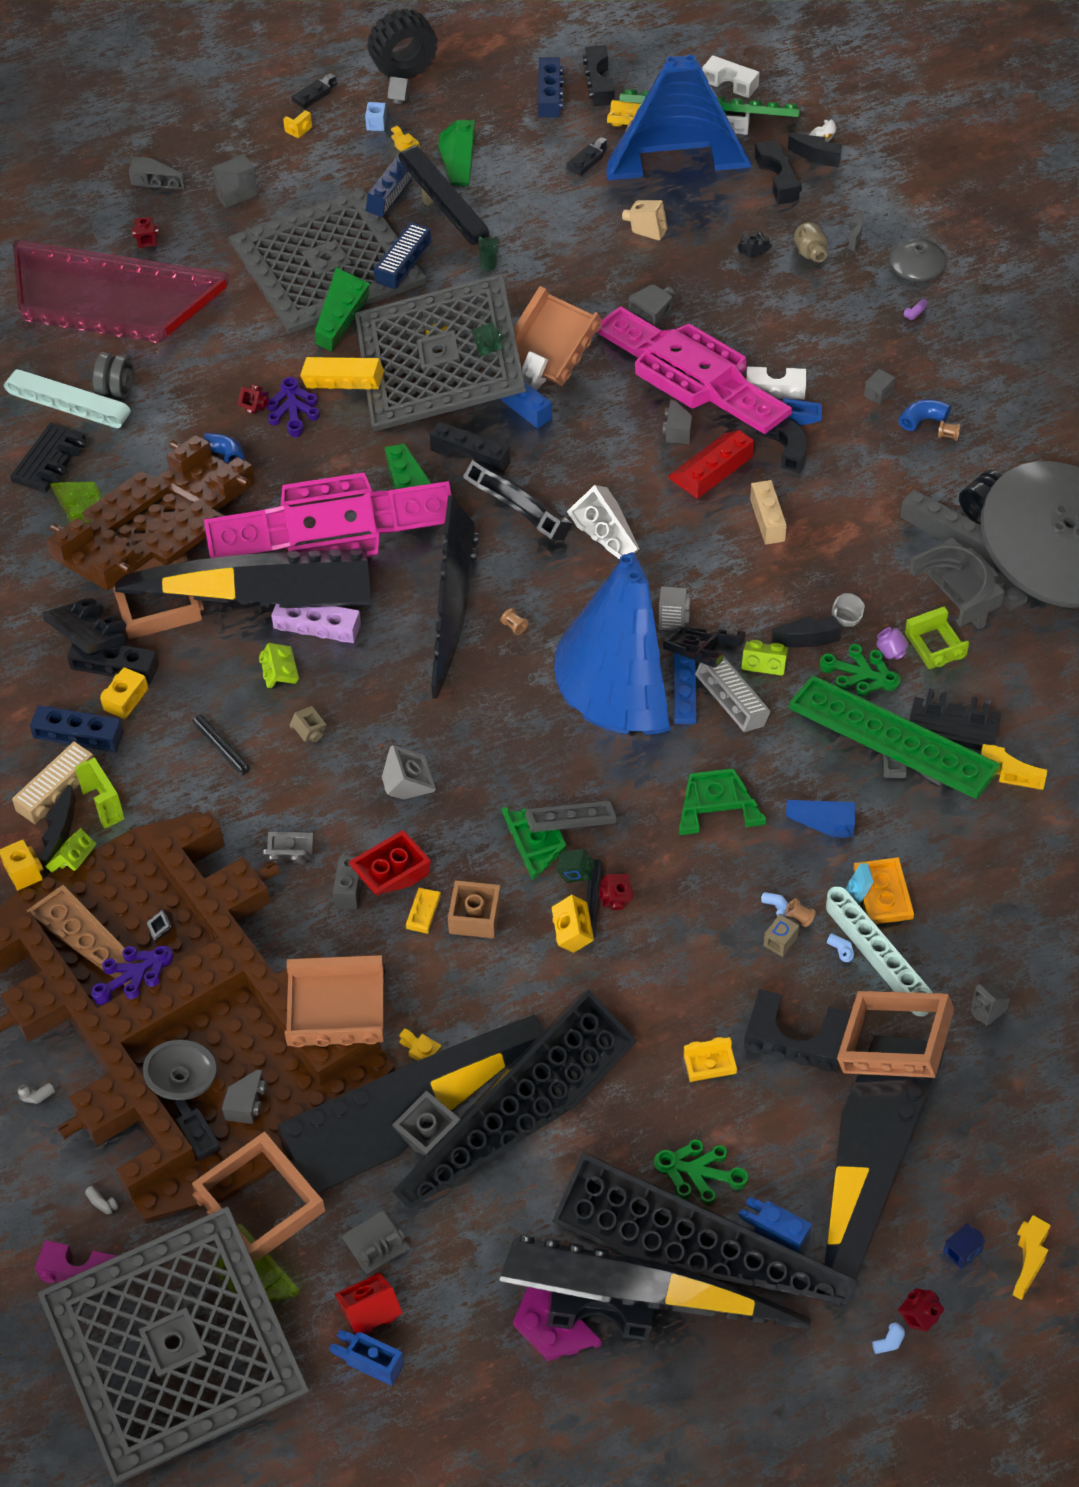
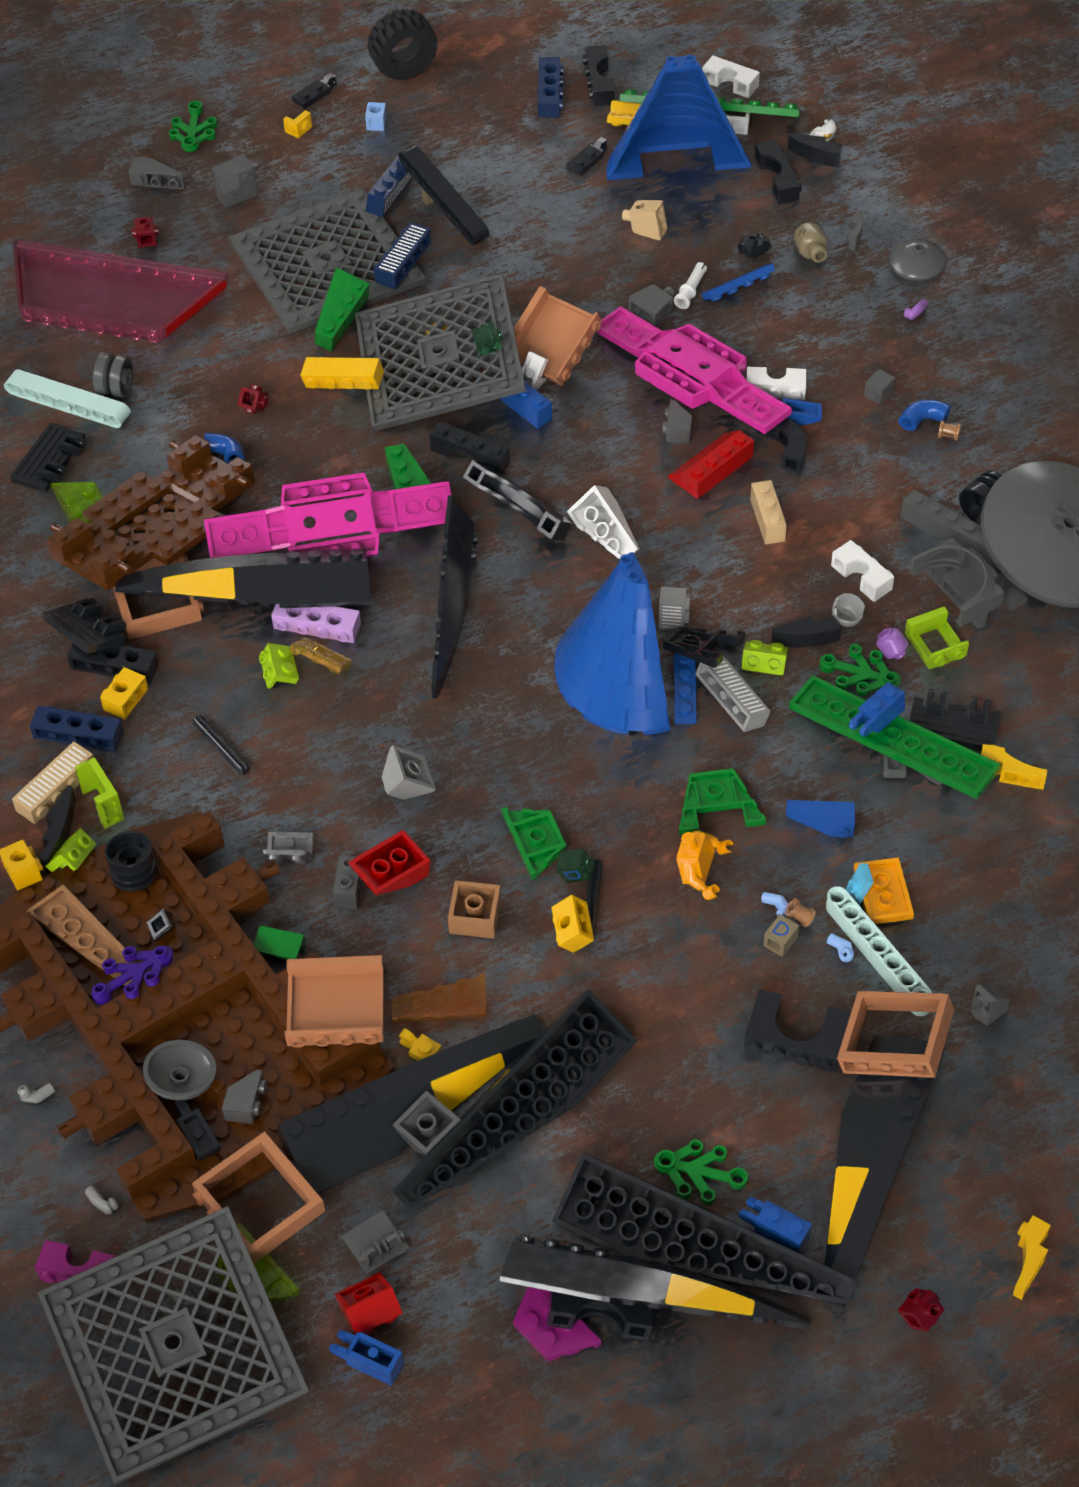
dark purple plant [267,377,320,437] -> none
dark tan brick [289,706,327,742] -> none
brick [387,76,412,105] -> none
yellow plate [391,126,420,152] -> none
yellow plate [406,887,441,934] -> none
green wedge [438,120,476,186] -> none
clear green piece [479,236,498,270] -> none
medium nougat bush [501,608,529,635] -> none
dark grey plate [525,801,617,832] -> none
dark red brick [599,874,633,911] -> none
yellow bracket [683,1037,737,1082] -> none
light blue arm [872,1322,905,1354] -> none
clear blue brick [943,1223,985,1269] -> none
none -> black wheel [104,831,158,892]
none -> green plant [169,100,218,152]
none -> green panel [253,926,307,959]
none -> clear yellow plate [290,637,352,673]
none -> clear orange wing [392,973,487,1023]
none -> white pin [674,262,707,309]
none -> light orange torso [677,831,733,900]
none -> blue plate [701,263,775,302]
none -> white arch [831,540,894,602]
none -> blue hinge [849,682,905,737]

